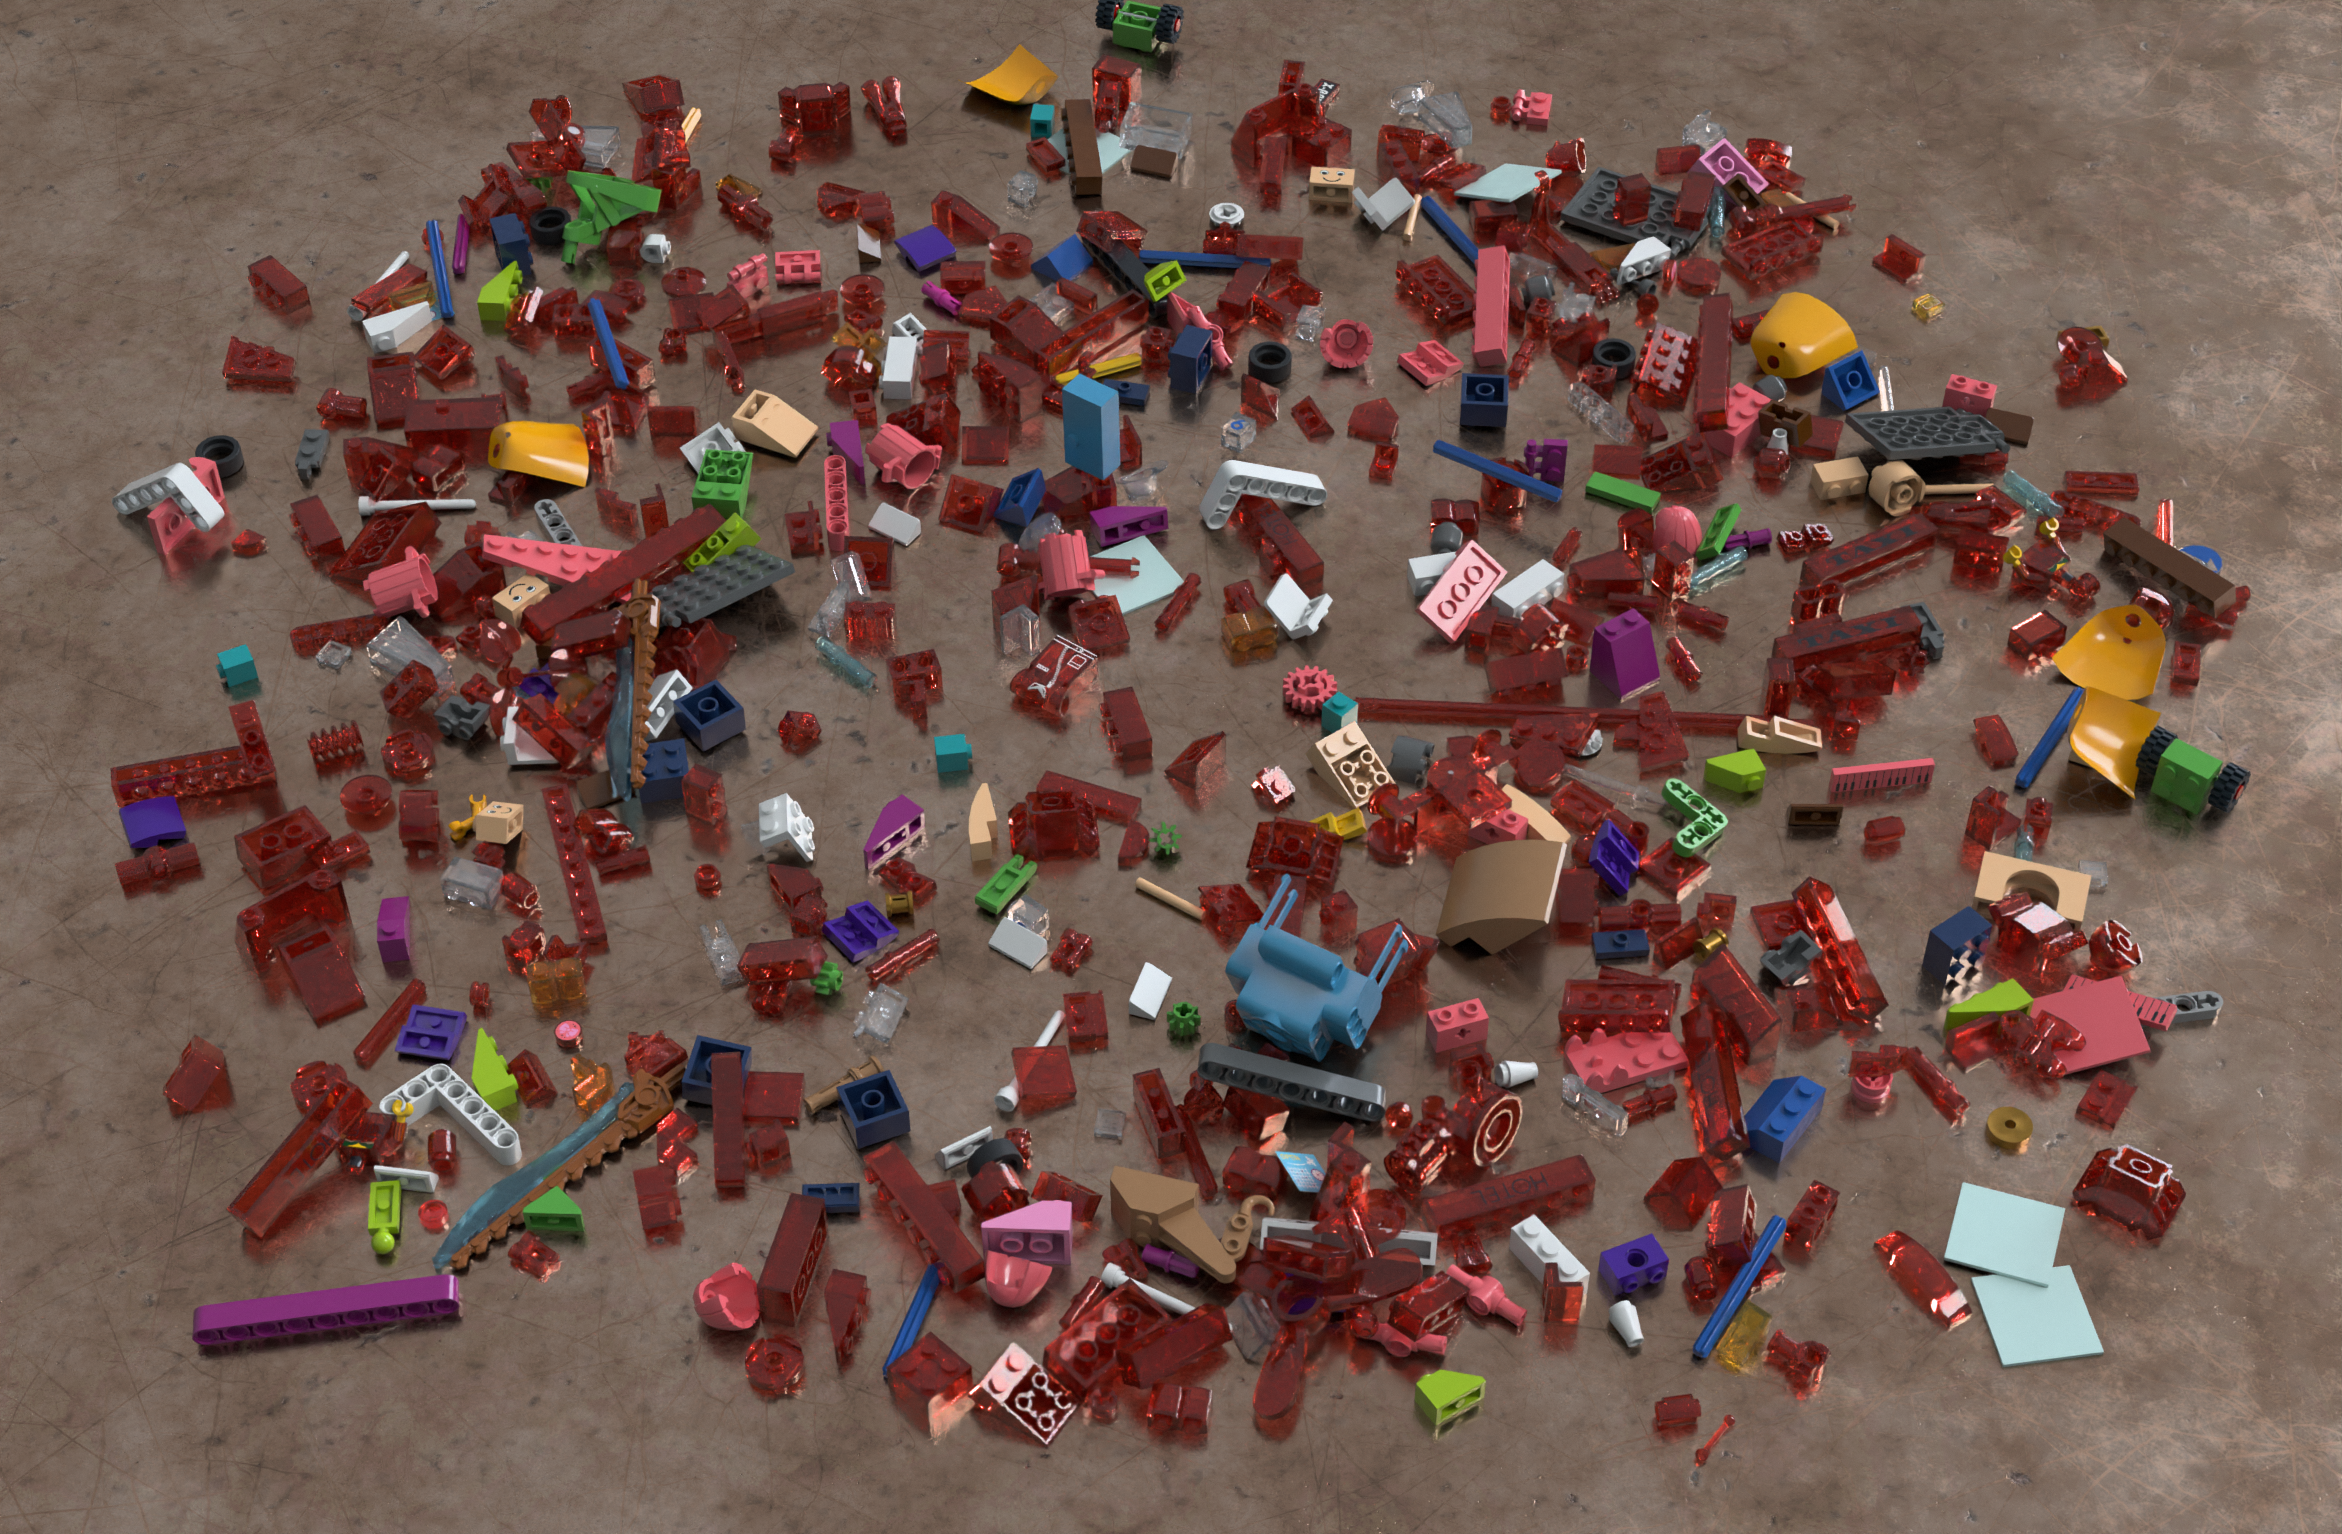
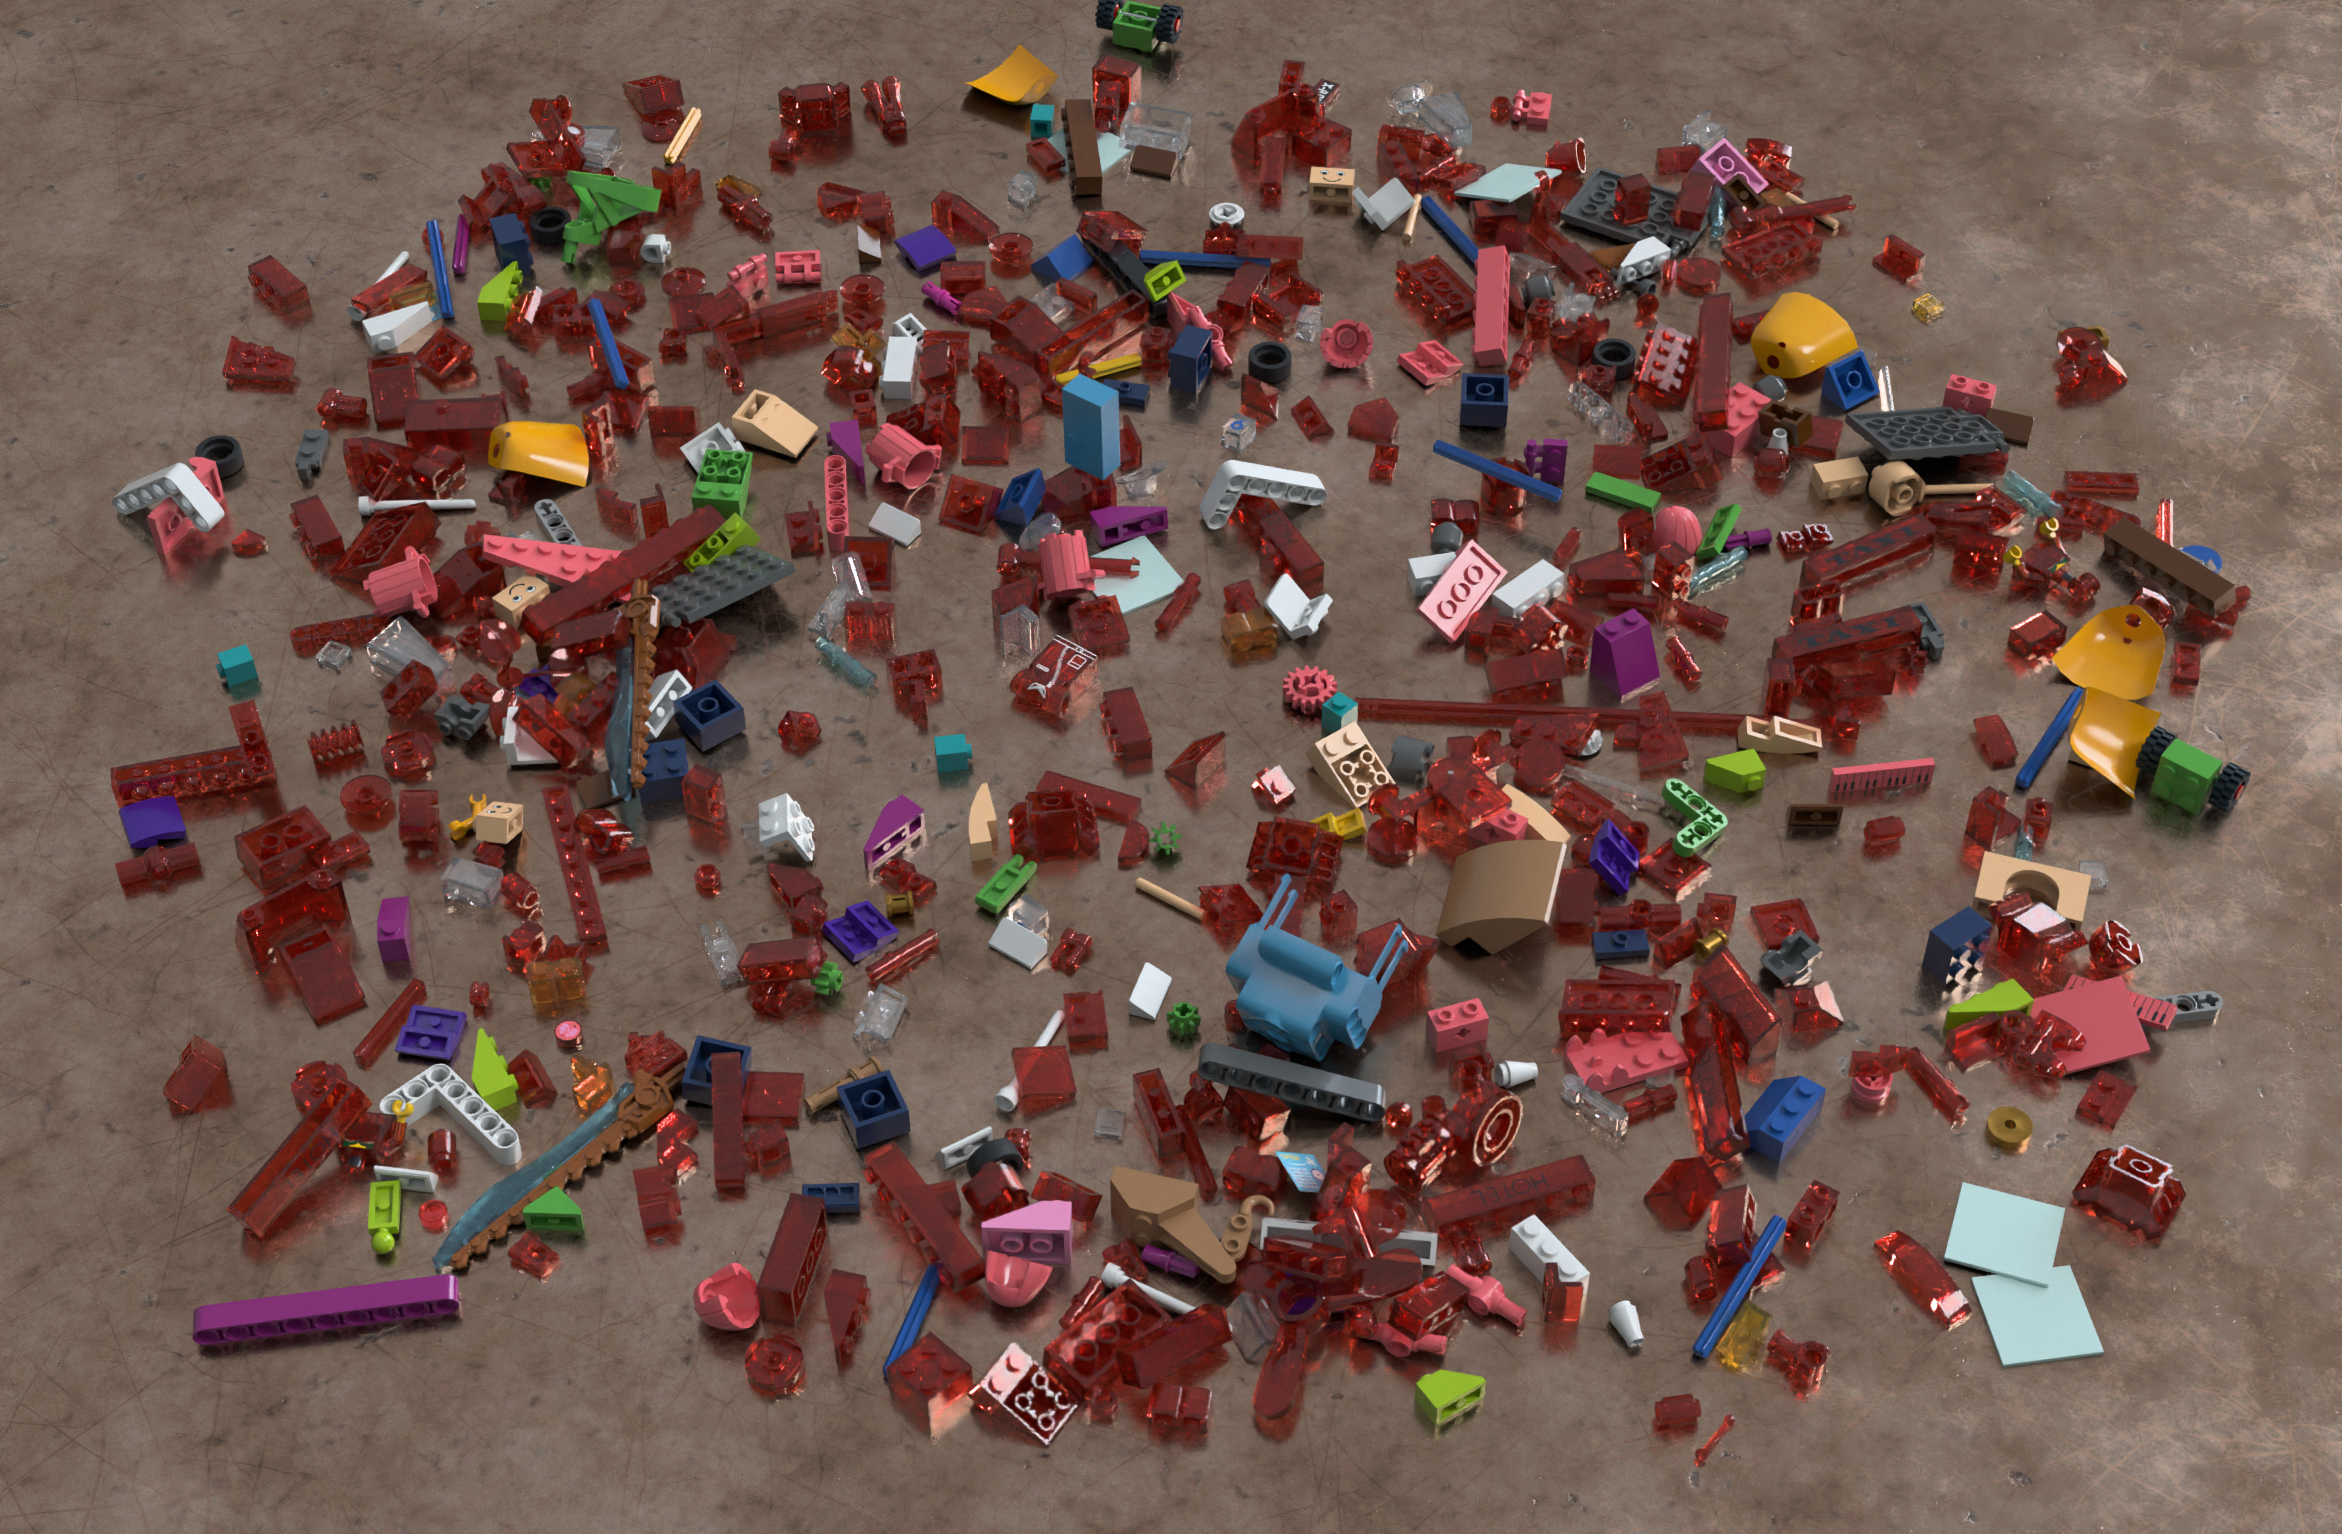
clear red slope [631,121,691,184] -> none
dark purple brick [1598,1233,1669,1296] -> none
clear red brick [1791,876,1889,1022] -> none

